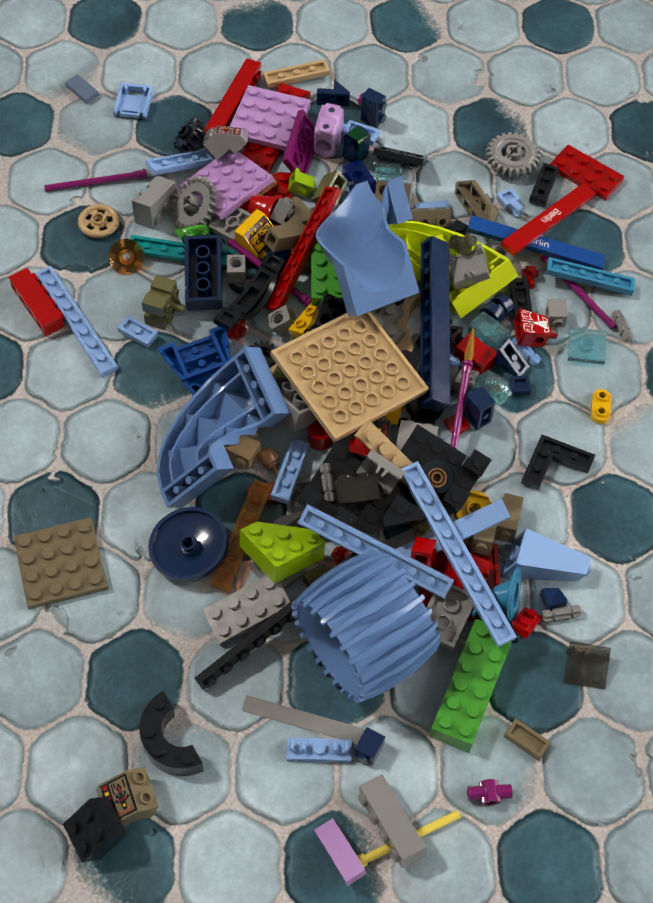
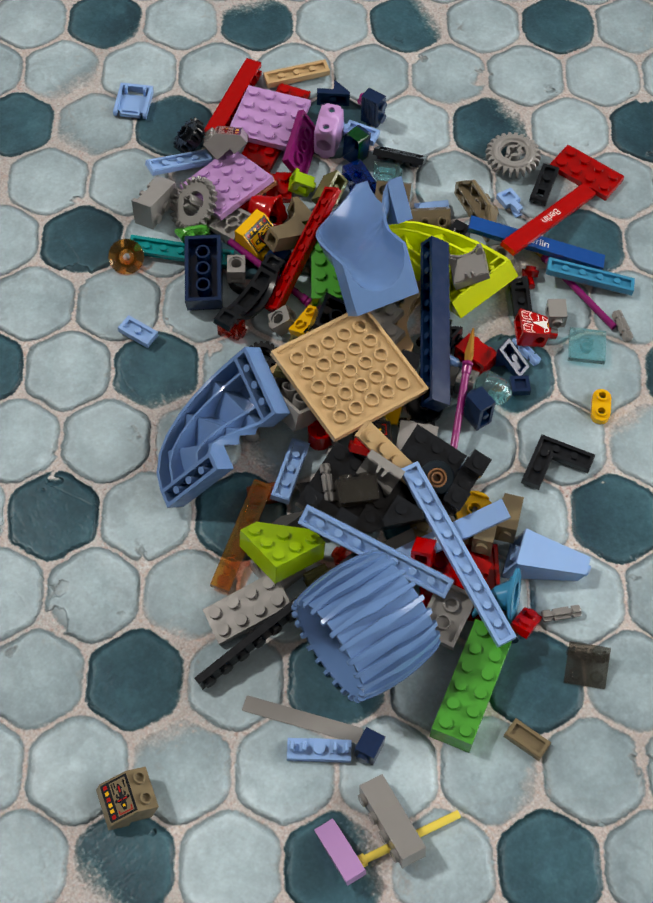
red brick [8,268,65,337] -> none
dark tan plate [13,517,108,610] -> none
light blue tile [35,266,119,378] -> none
magenta piece [44,169,166,192] -> none
black brick [63,796,128,863] -> none
sand blue tile [65,74,99,104] -> none
tan plate [78,204,120,238] -> none
black brick [140,691,204,776] -> none
olive brick [142,275,185,330] -> none
dark blue dish [148,507,229,582] -> none
blue wedge [157,326,231,395] -> none
tan piece [225,435,261,469] -> none
medium nougat piece [257,447,279,477] -> none
light grey brick [270,197,295,224] -> none
red tile [444,415,470,434] -> none
clear smoke plate [448,235,477,256] -> none
magenta axle [467,779,513,806] -> none
clear light blue brick [468,311,511,352] -> none
dark blue wheel [480,293,514,327] -> none
dark blue slope [540,588,568,611] -> none

